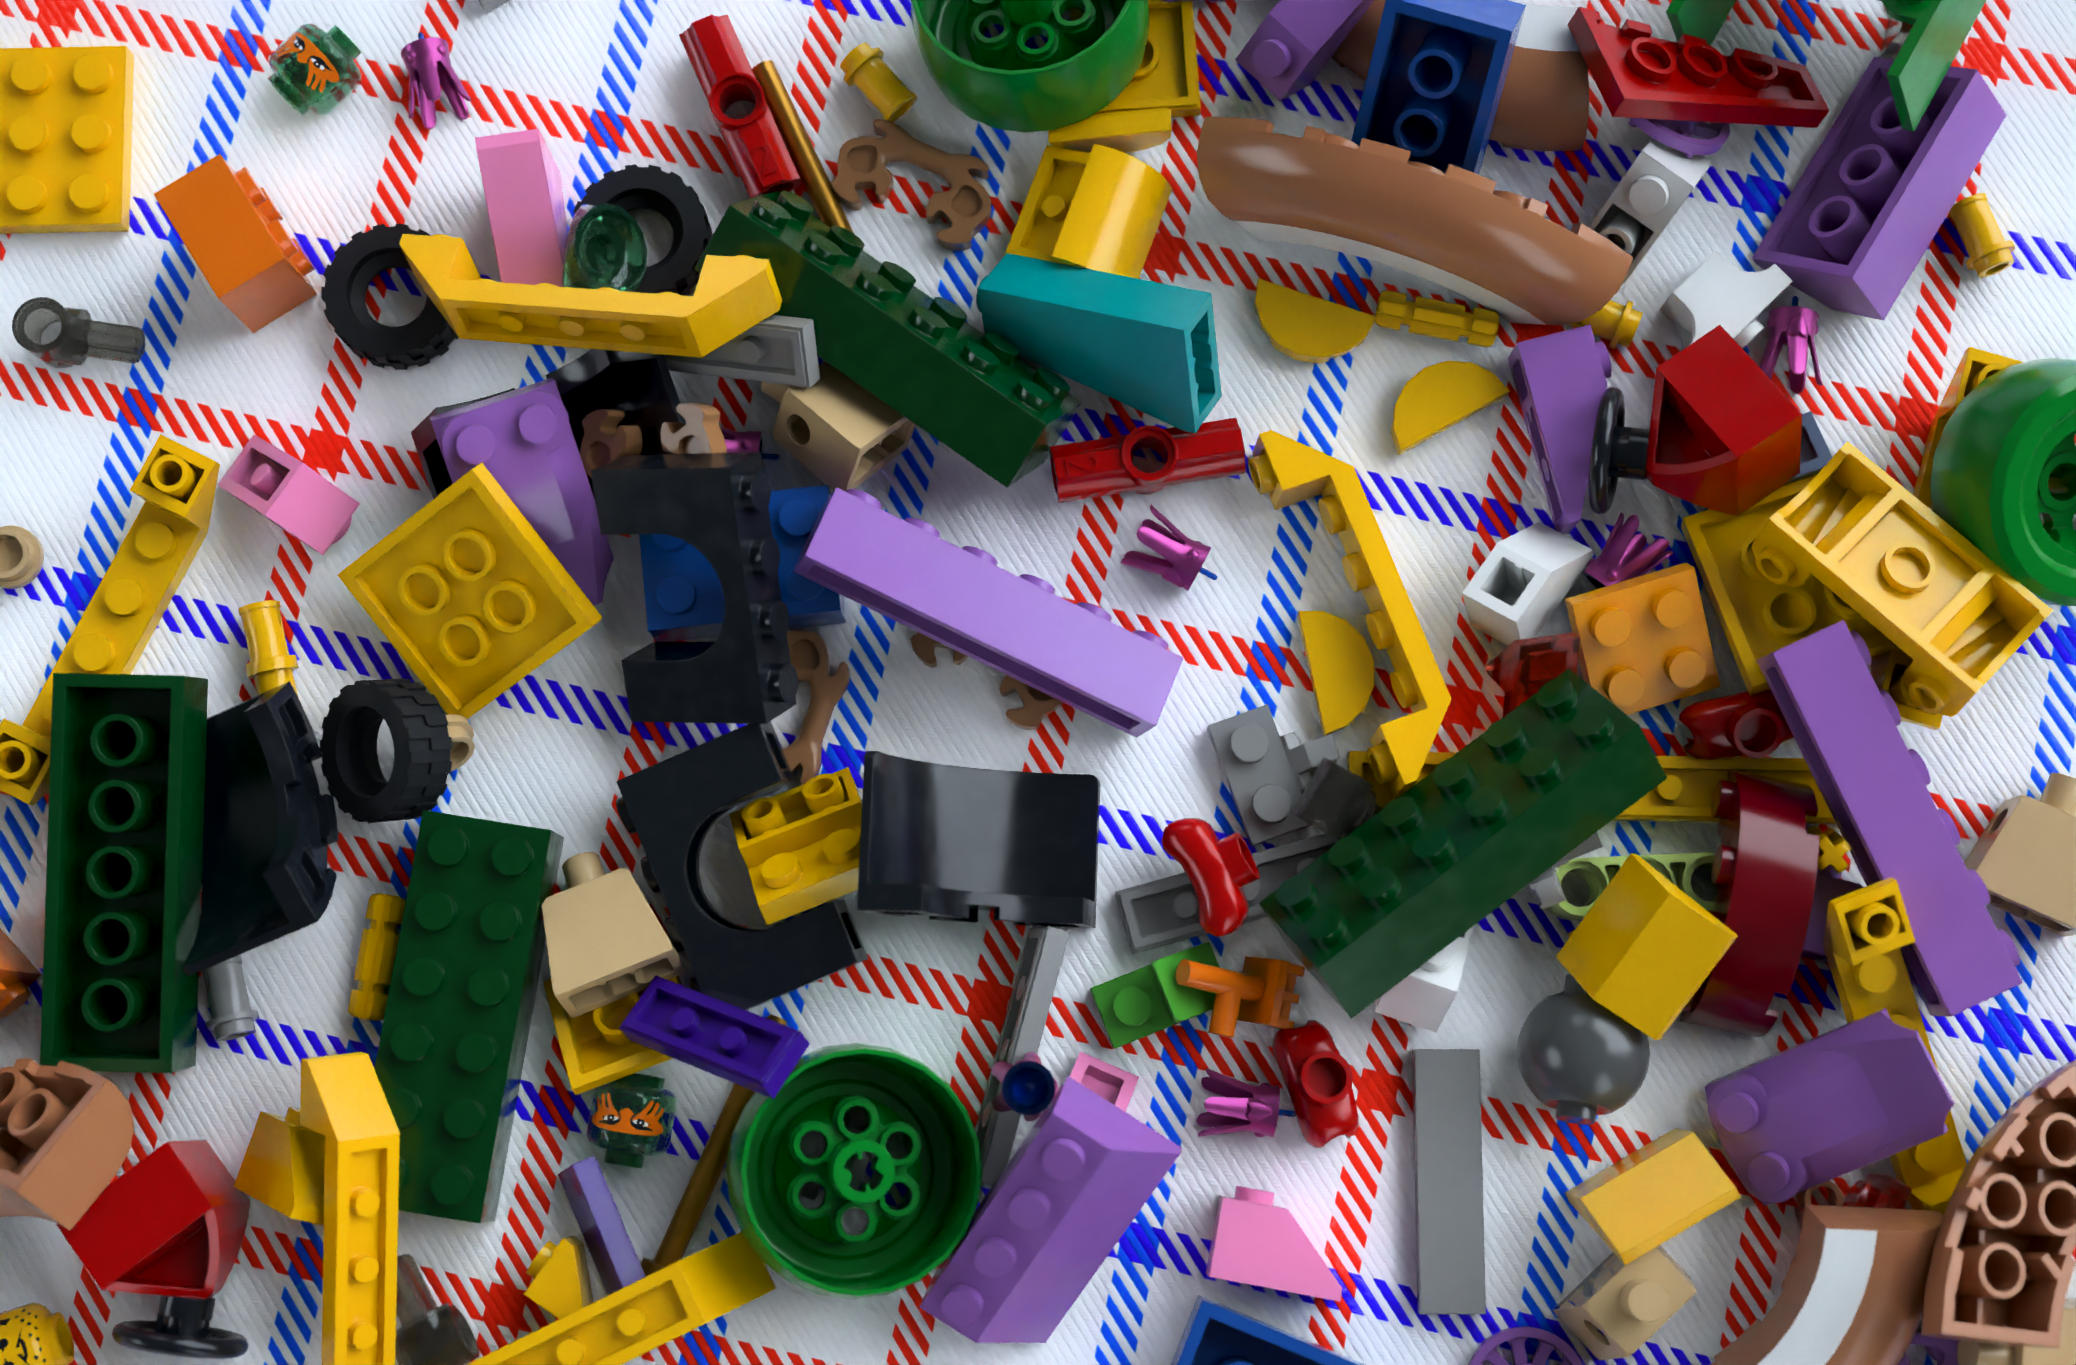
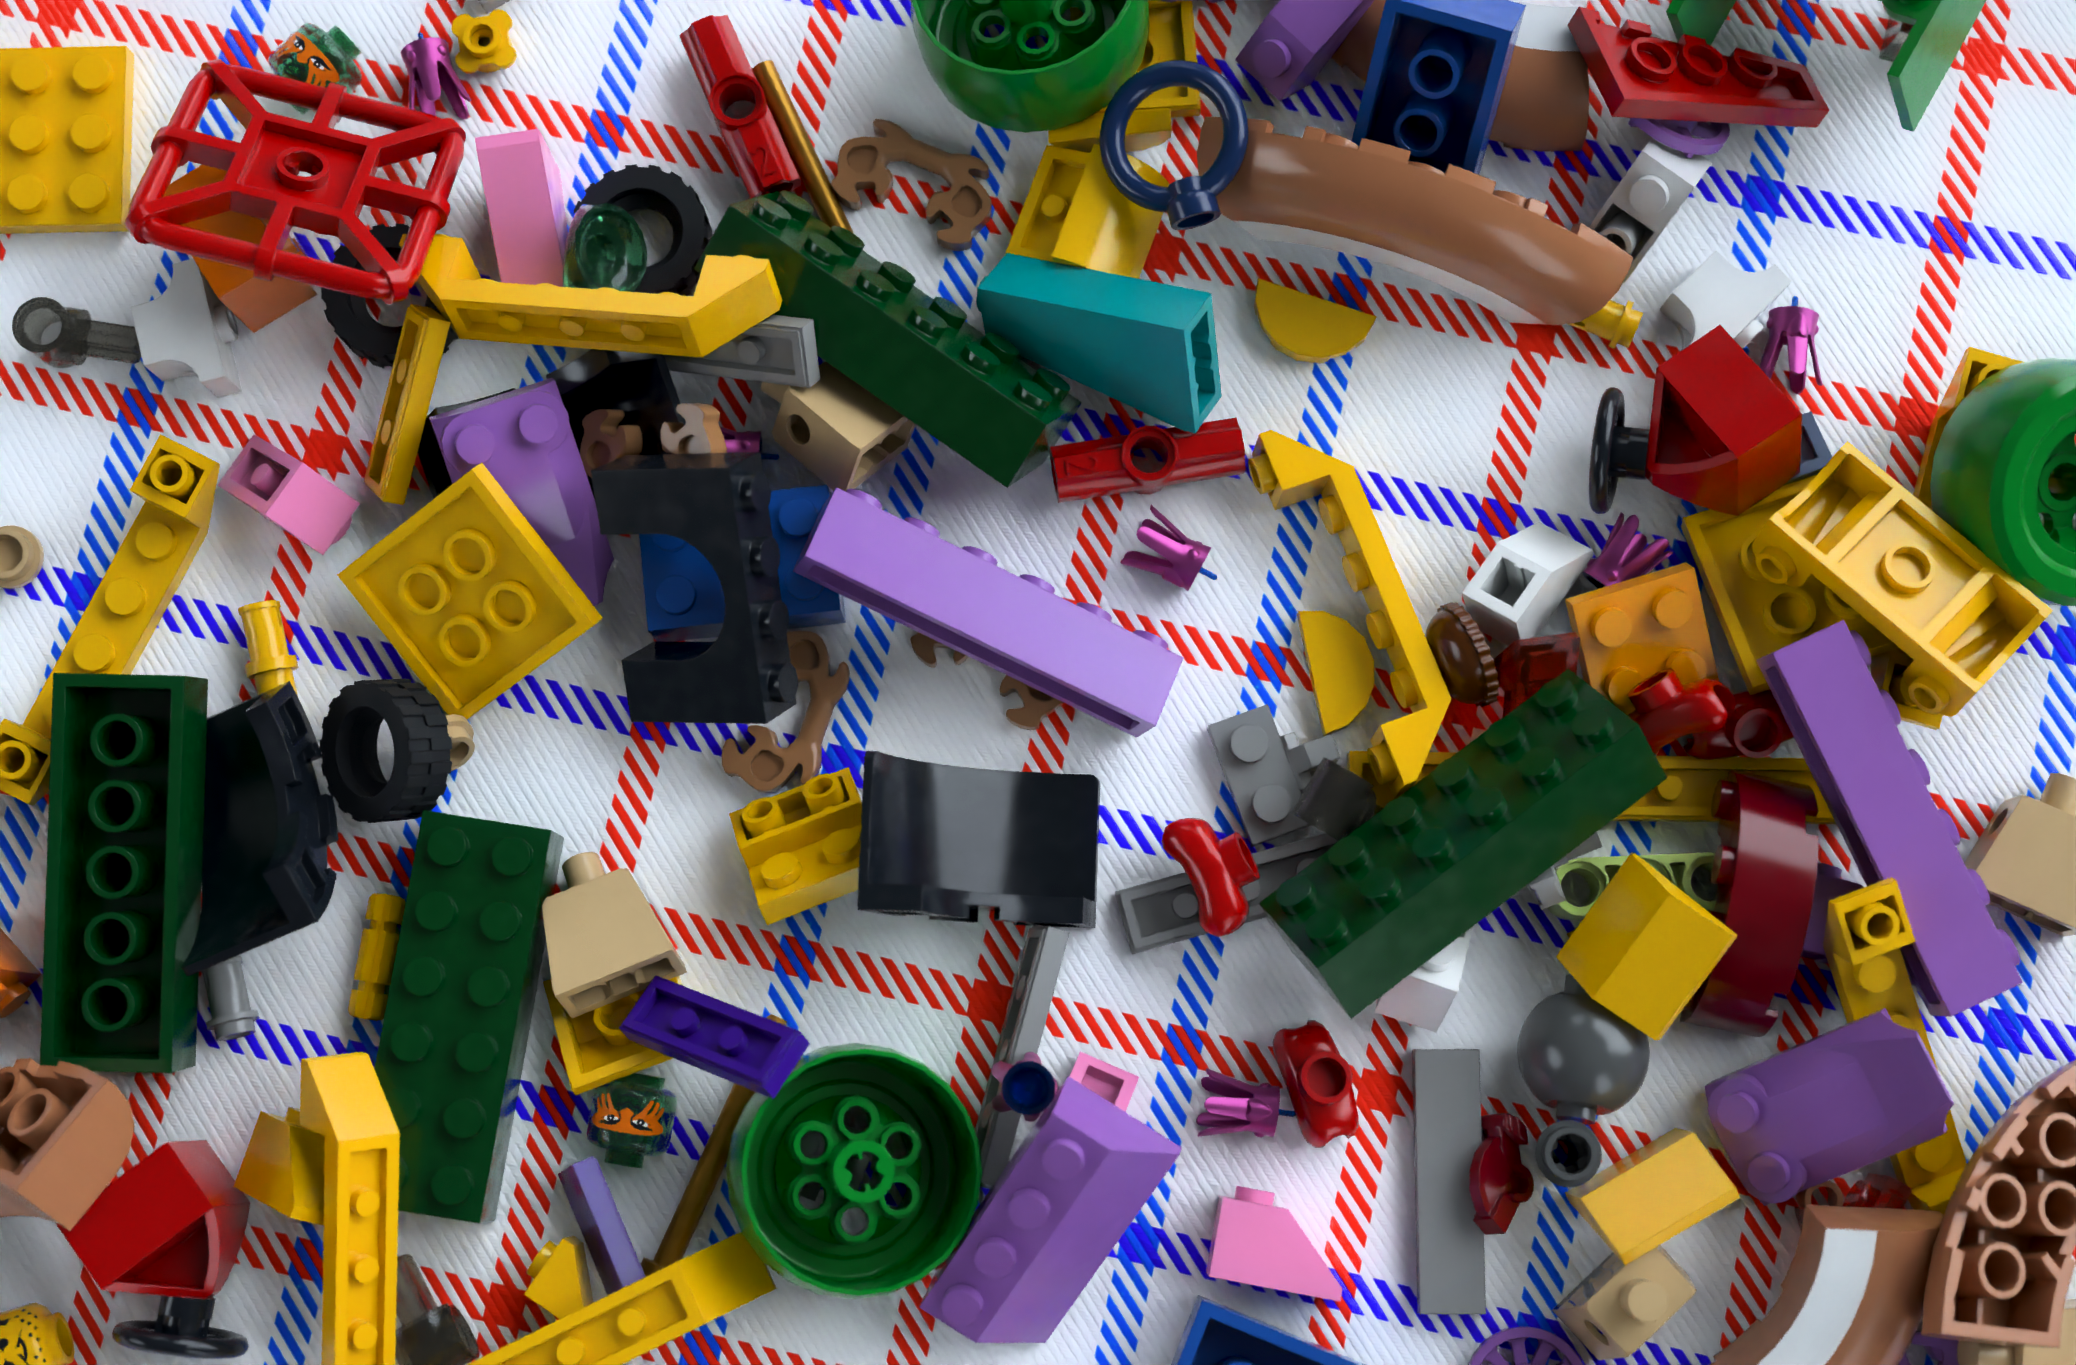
black arch [616,722,869,1011] -> none
yellow pin [840,42,917,122] -> none
bright green slope [1090,941,1219,1049] -> none
orange arm [1175,956,1305,1038] -> none
yellow axle [1375,290,1499,348] -> none
yellow tile [1391,360,1510,456] -> none
medium lavender slope [1508,325,1612,534] -> none
medium lavender slope [1752,57,2007,321] -> none
yellow axle [1806,825,1852,873] -> none
yellow pin [1948,193,2016,278] -> none
none -> red plate [125,59,466,305]
none -> white brick [130,259,242,398]
none -> yellow tile [364,303,451,505]
none -> yellow plate [451,9,517,74]
none -> dark blue piece [1099,60,1249,230]
none -> reddish brown hat [1425,602,1499,707]
none -> dark red piece [1469,1113,1534,1235]
none -> dark grey cone [1535,1120,1602,1187]
none -> red piece [1627,668,1736,755]

